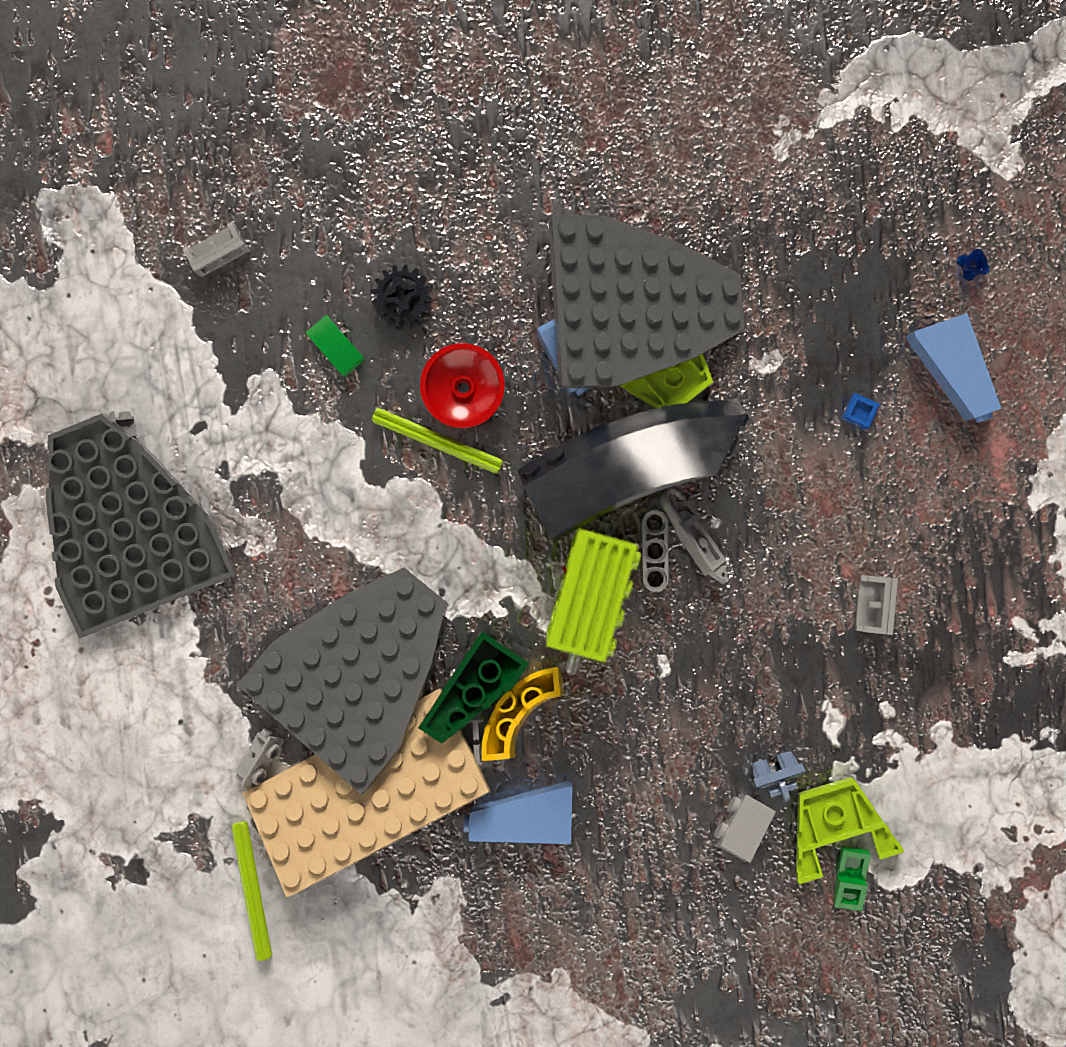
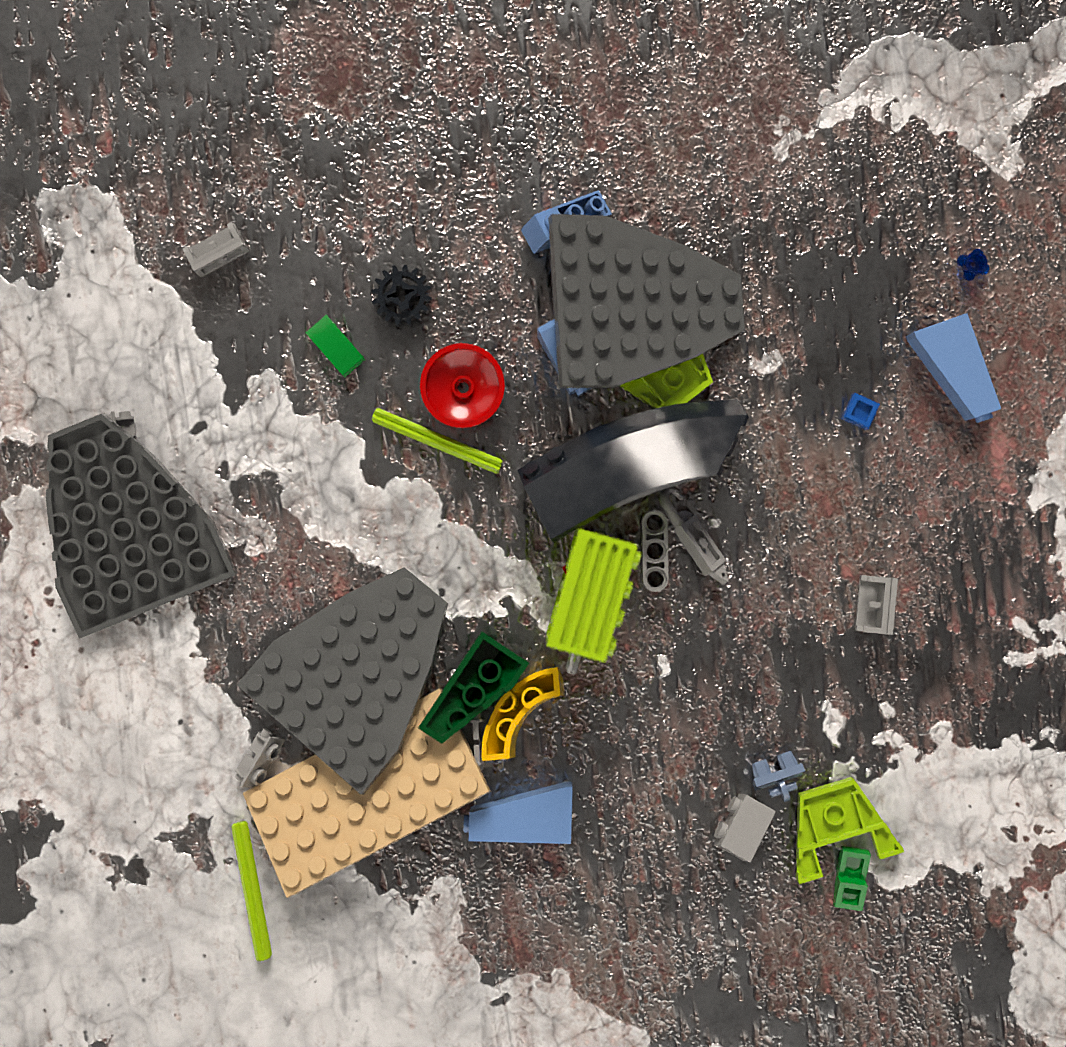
none -> medium blue slope [521,190,612,254]

